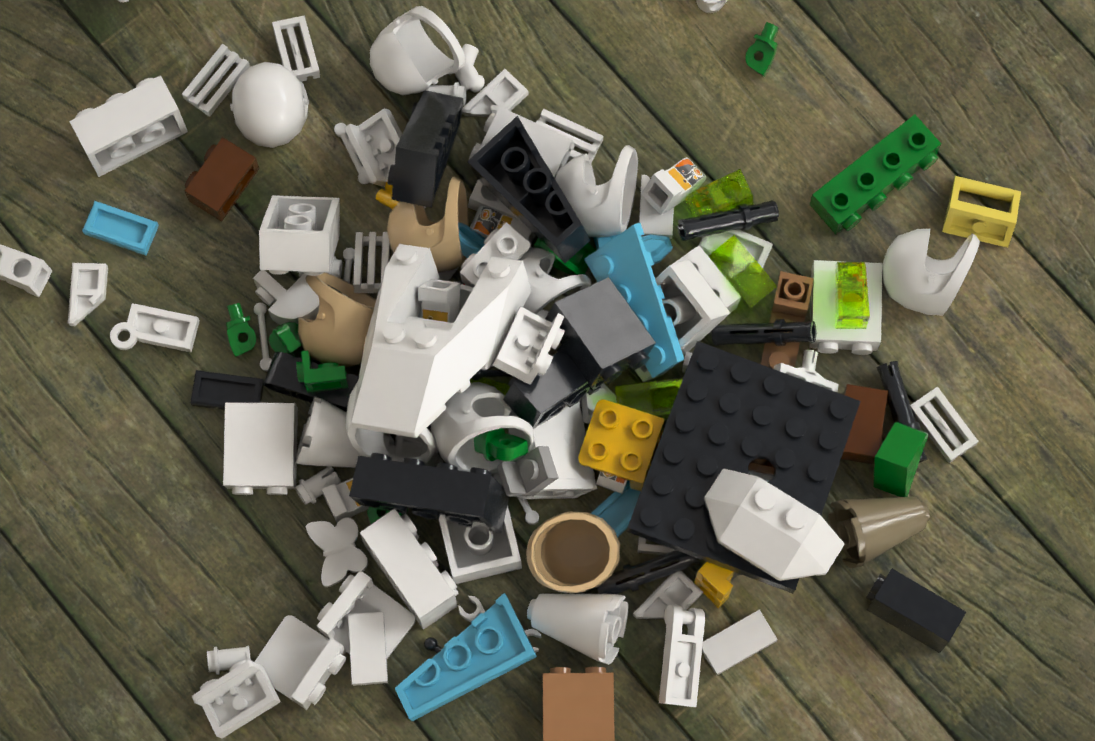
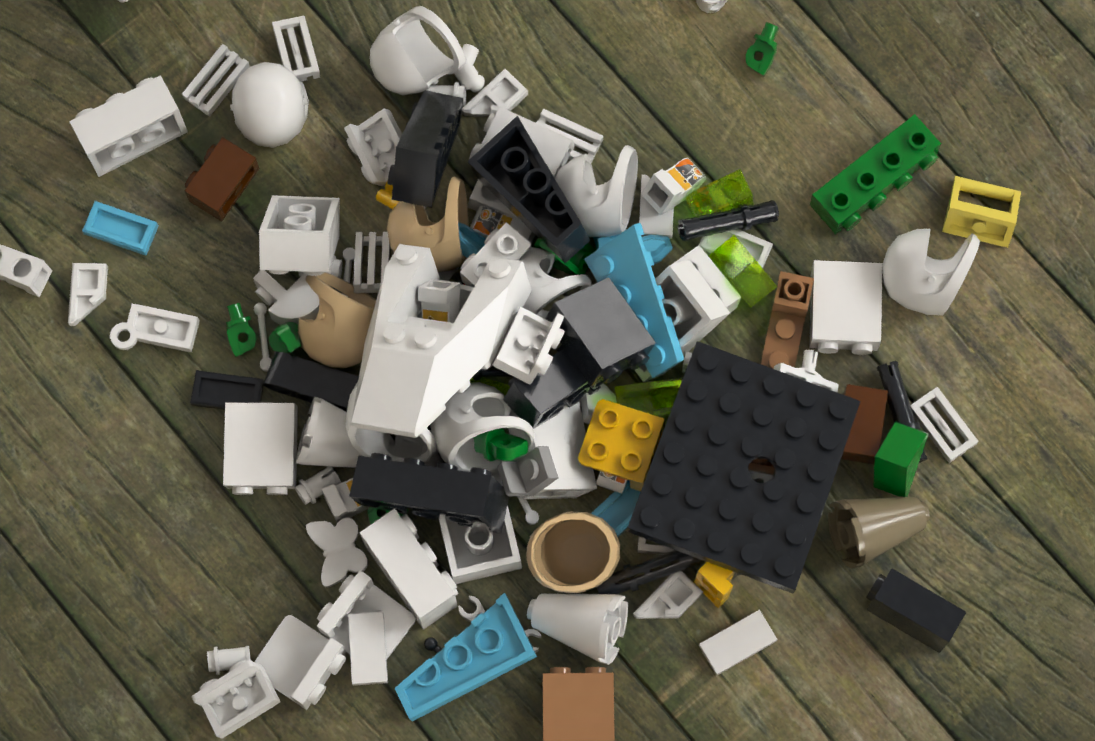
green bracket [296,350,349,393] -> none
white hinge [334,123,369,184] -> none
white plate [659,605,705,707] -> none
white wedge [704,469,844,581] -> none
black pin [712,319,817,346] -> none
clear neon green leg [835,262,870,329] -> none

